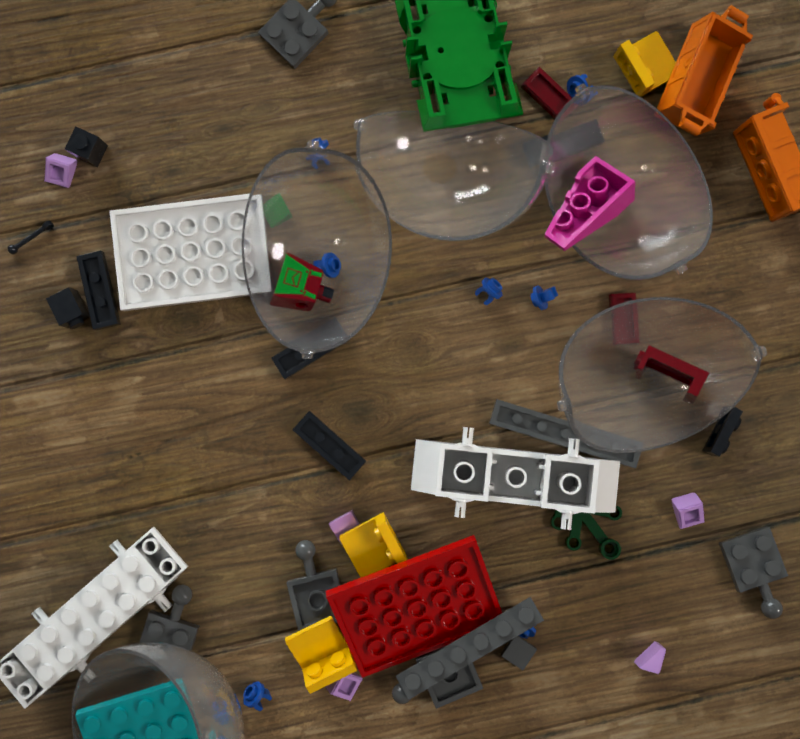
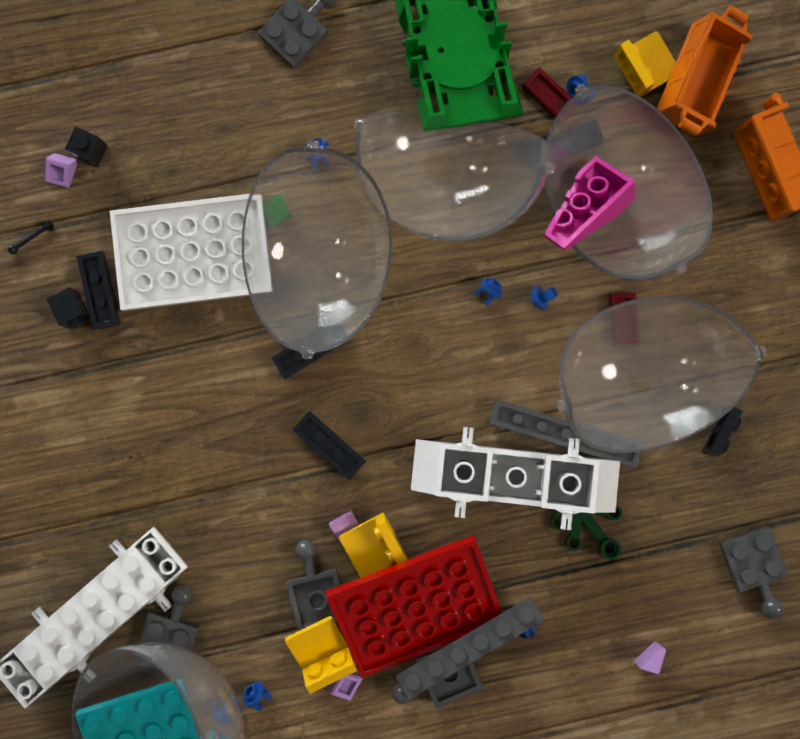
torso [270,252,334,311] -> none
blue plate [313,252,341,278] -> none
dark grey tile [501,636,537,671] -> none
dark red panel [633,345,709,405] -> none
lavender slope [672,493,704,529] -> none

